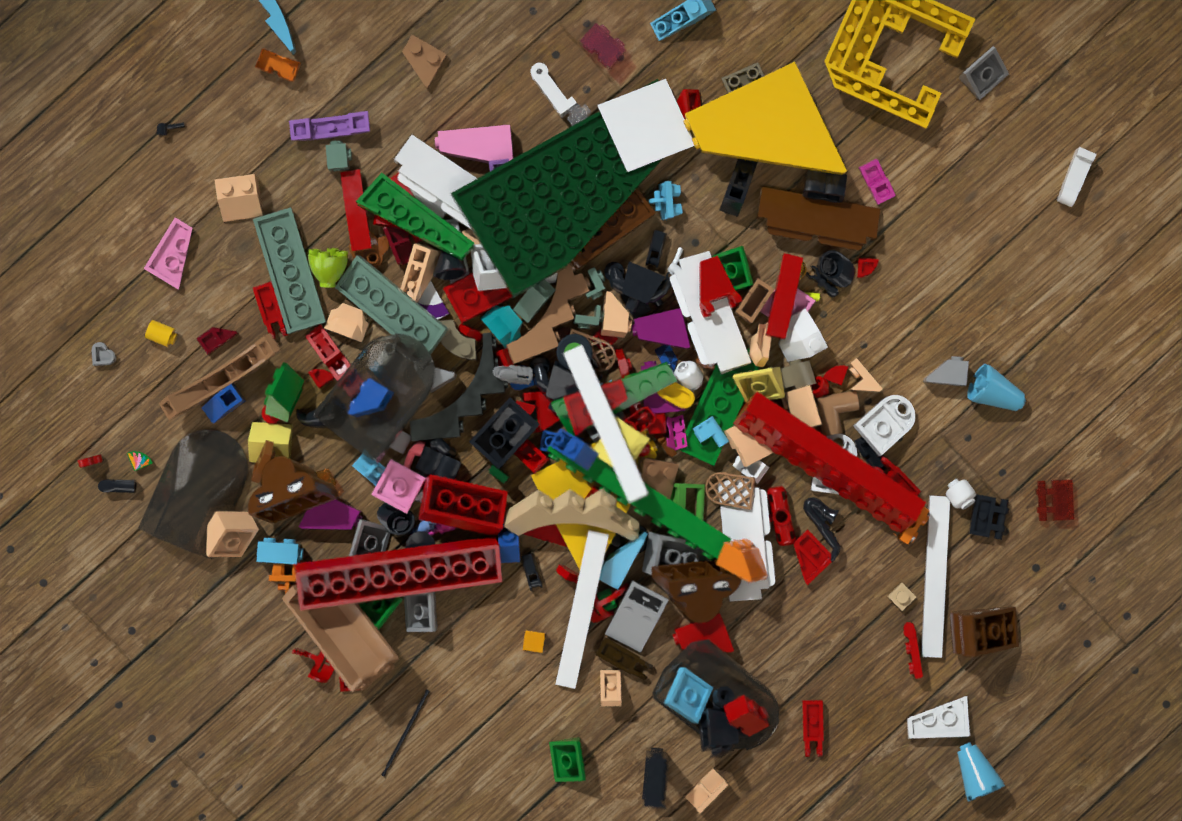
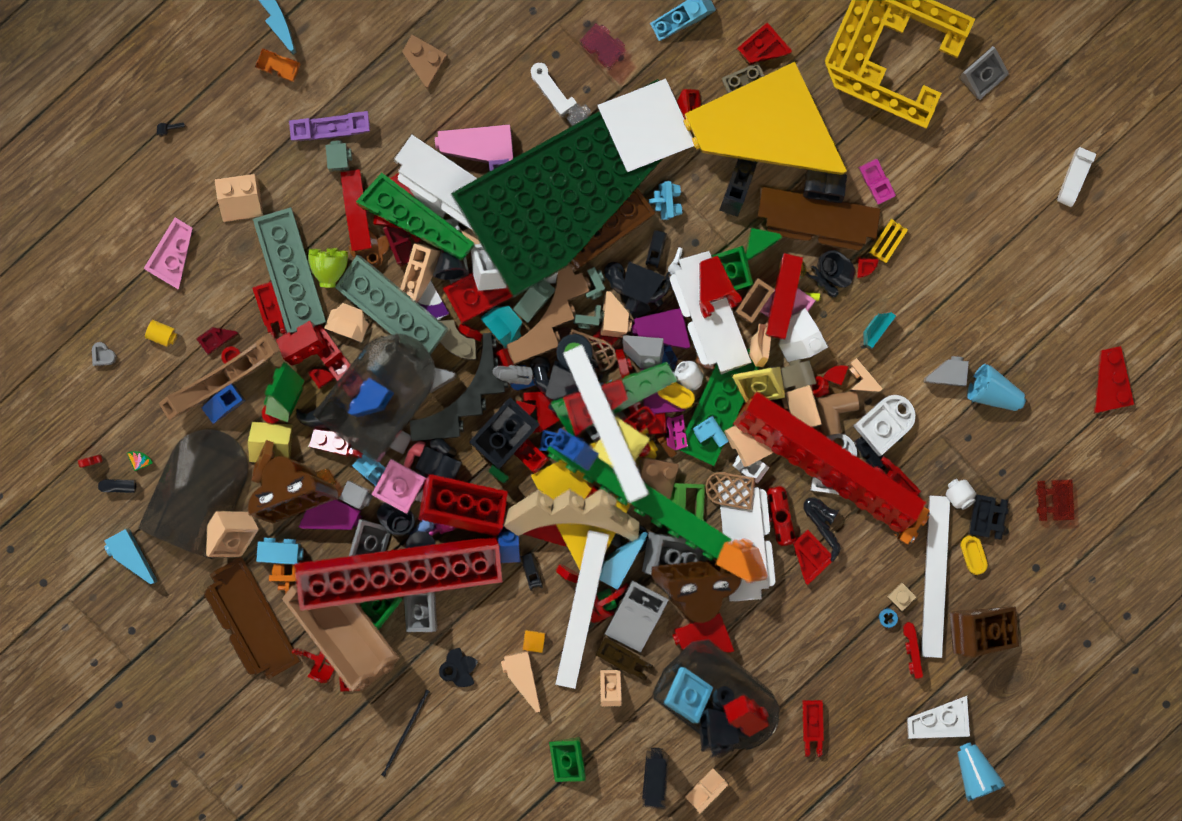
none -> medium azure slope [104,529,158,584]
none -> reddish brown slope [204,556,300,680]
none -> red tile [221,346,241,364]
none -> red brick [276,321,326,366]
none -> hinge [309,428,366,458]
none -> light grey slope [340,481,373,509]
none -> black plate [439,648,478,687]
none -> light nougat slope [501,651,541,712]
none -> light grey slope [623,335,664,369]
none -> red wing [737,22,792,64]
none -> green slope [745,228,782,262]
none -> teal slope [863,312,896,349]
none -> yellow tile [869,219,908,264]
none -> dark azure bush [879,609,898,628]
none -> yellow tile [960,535,988,575]
none -> red wing [1094,346,1134,413]

